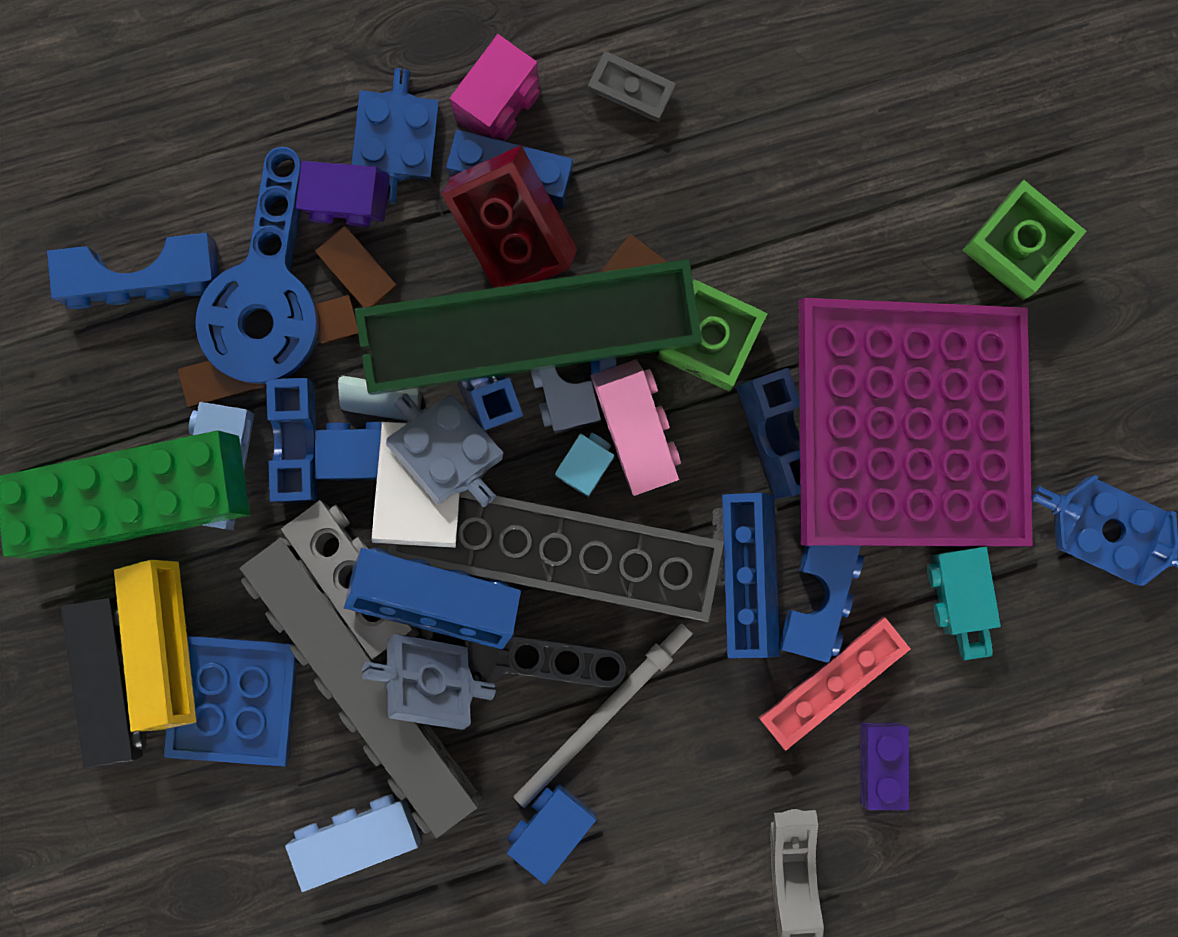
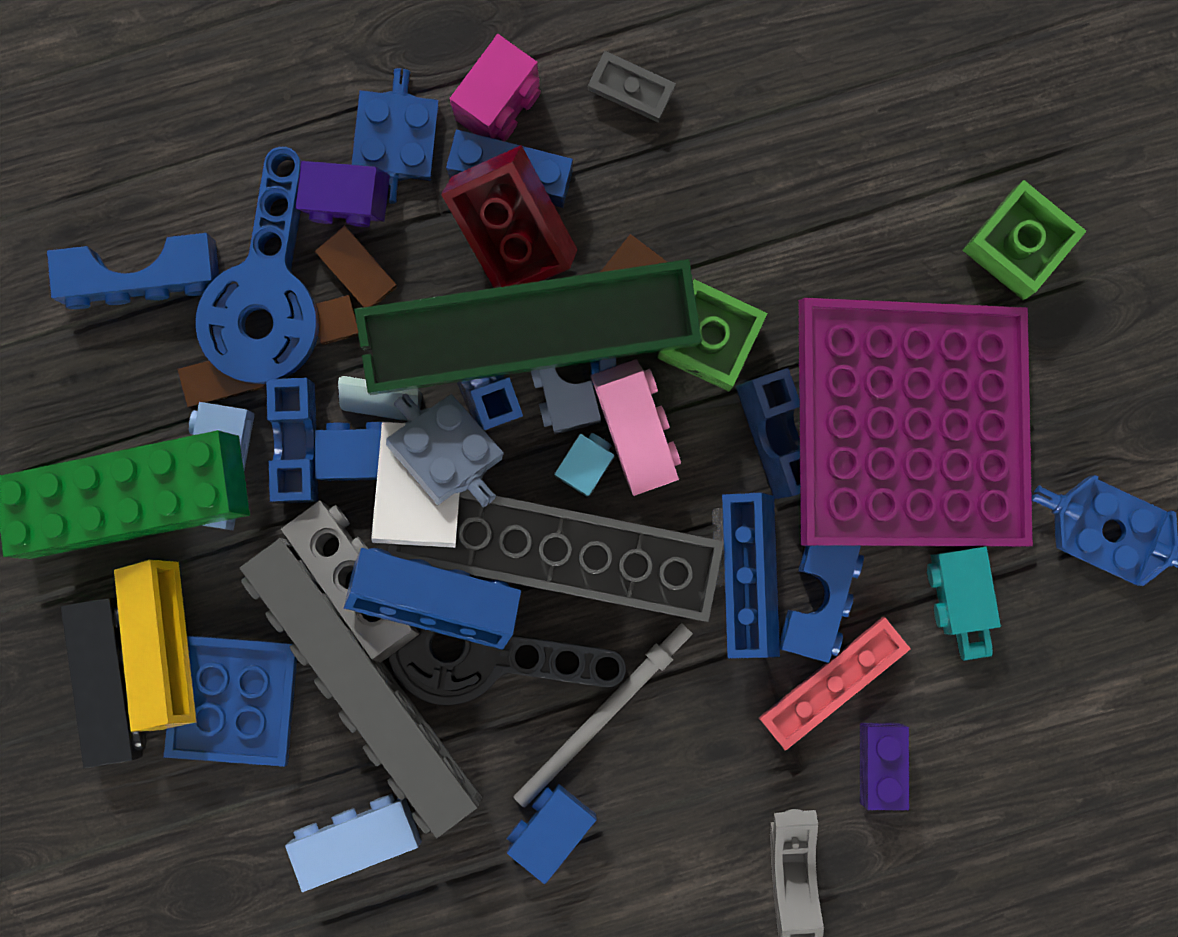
sand blue plate [362,634,496,730] -> none

